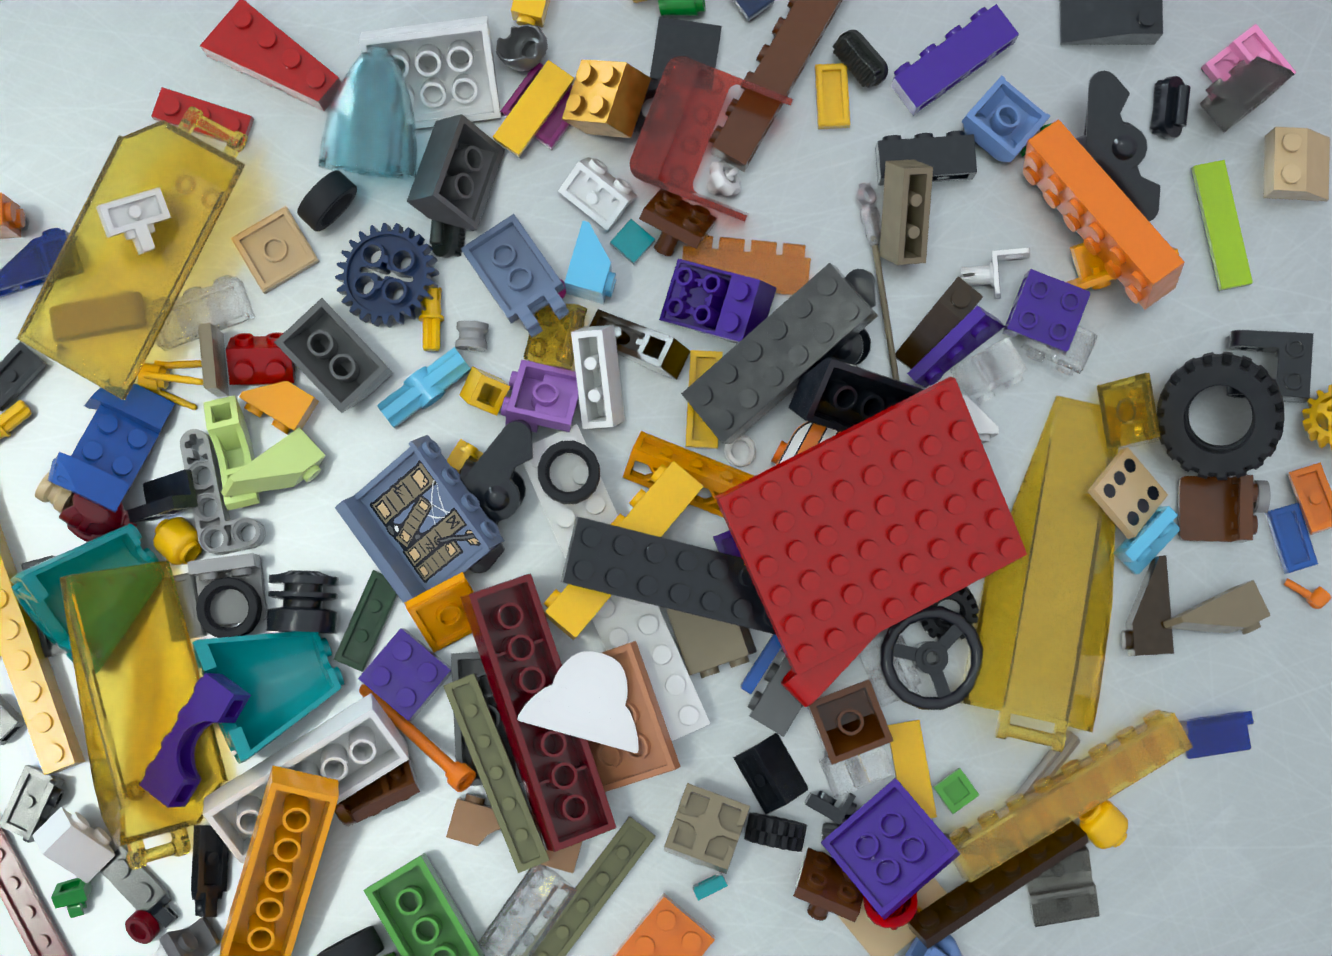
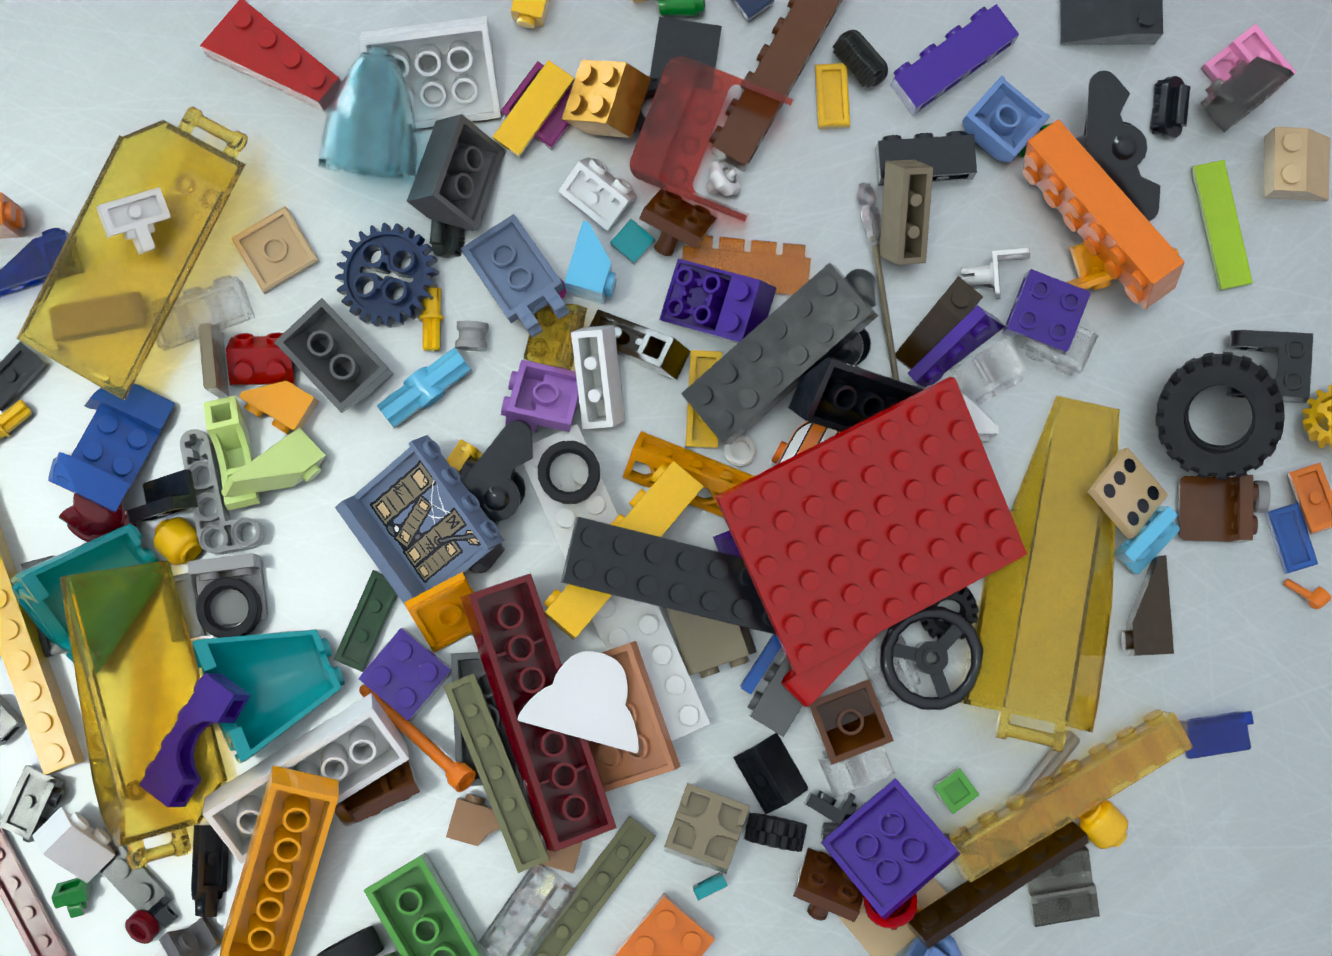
tan wheel [35,472,74,513] -> none
yellow plant [138,360,203,410] -> none
red plate [151,87,254,149] -> none
black wheel [266,570,339,633] -> none
black tyre [297,170,357,231] -> none
yellow brick [459,366,510,416] -> none
dark grey hair [496,24,548,72] -> none
yellow tile [888,720,937,818] -> none
clear yellow slope [1097,373,1161,449] -> none
dark tan slope [1163,580,1271,635] -> none

